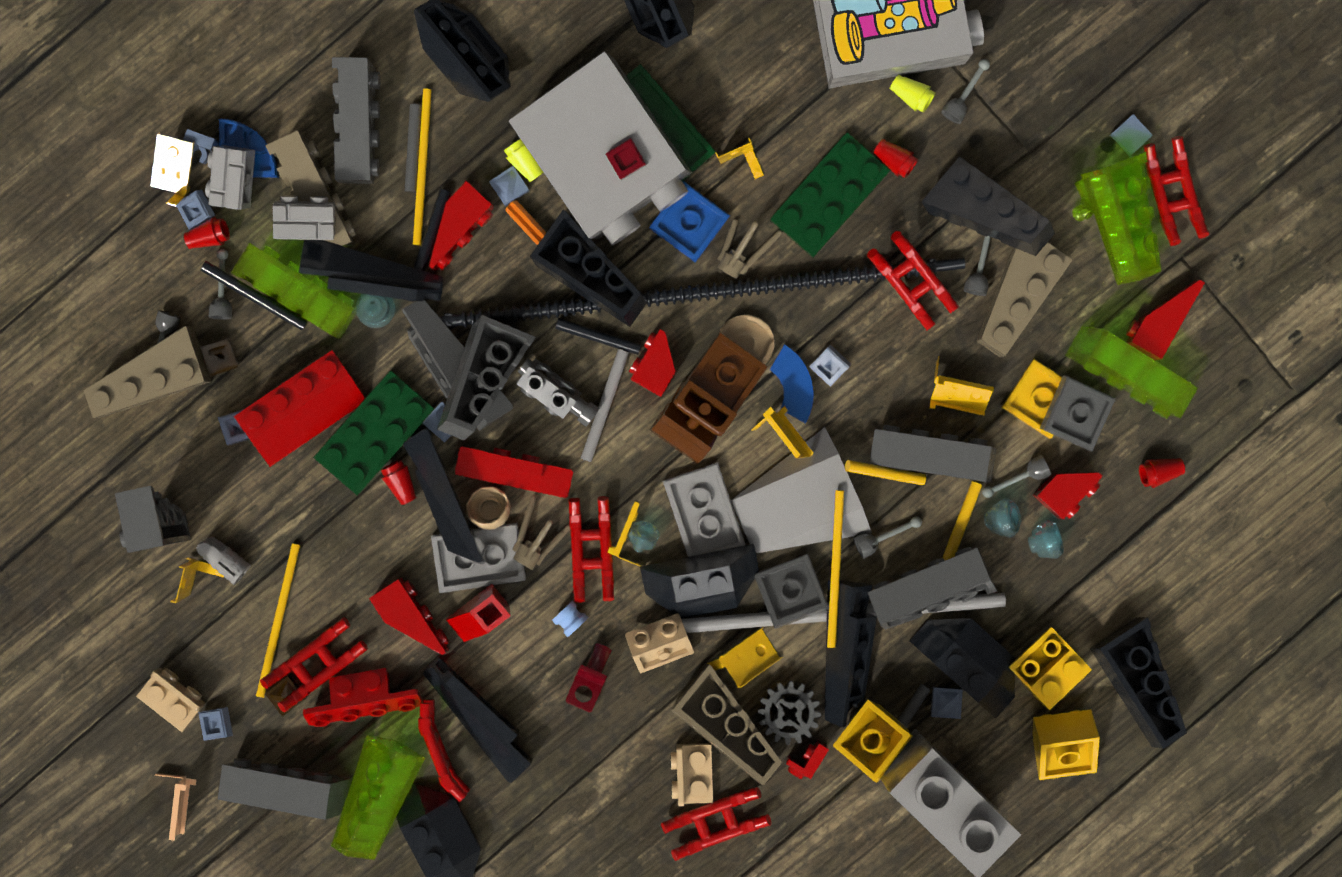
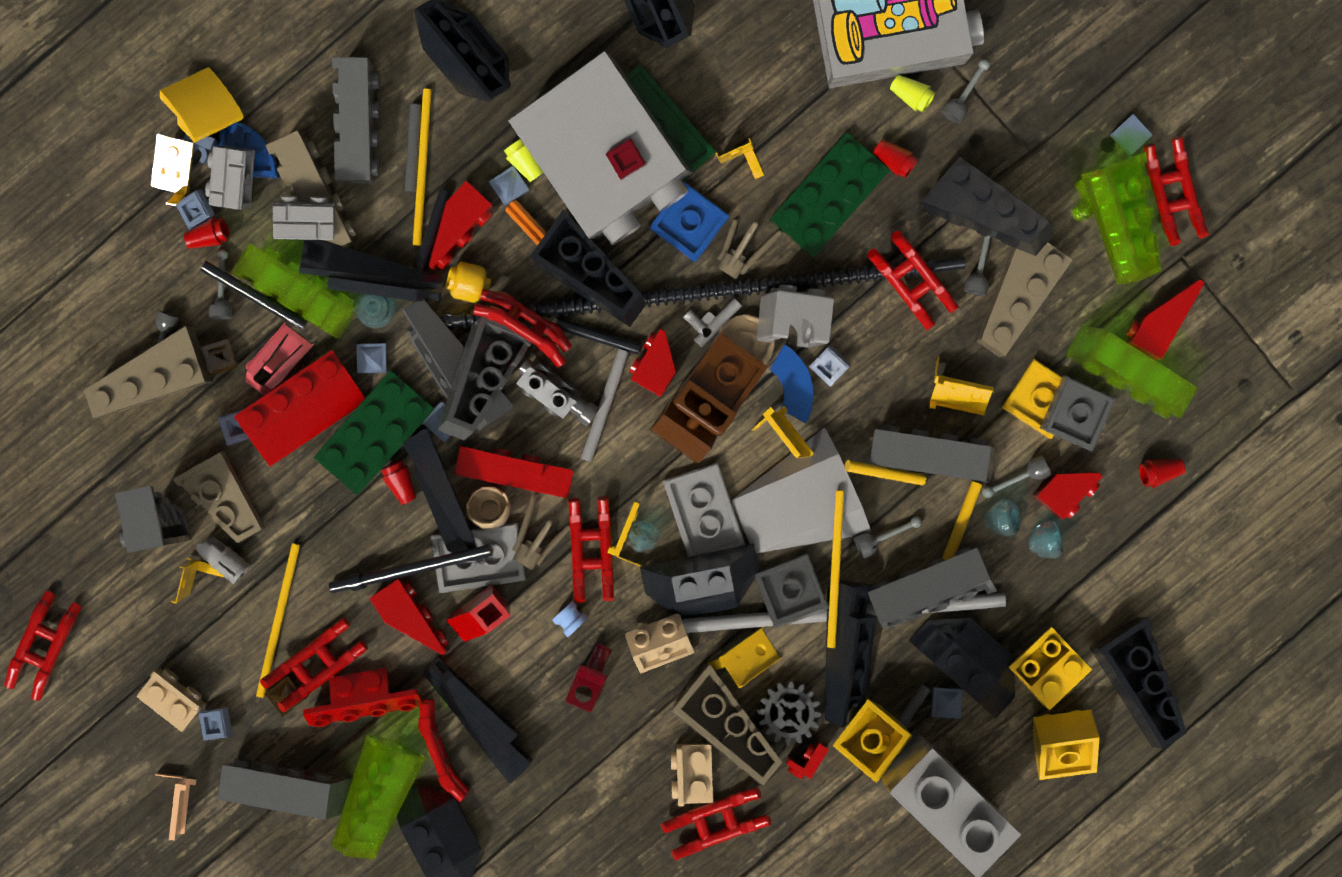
none -> red piece [4,591,82,701]
none -> yellow slope [160,67,243,143]
none -> dark tan wing [172,452,265,543]
none -> coral piece [245,323,314,396]
none -> black bar [329,544,493,593]
none -> sand blue tile [357,343,388,373]
none -> yellow head [446,262,491,303]
none -> red piece [473,289,572,367]
none -> light grey hose [683,298,742,348]
none -> light grey piece [757,285,834,348]

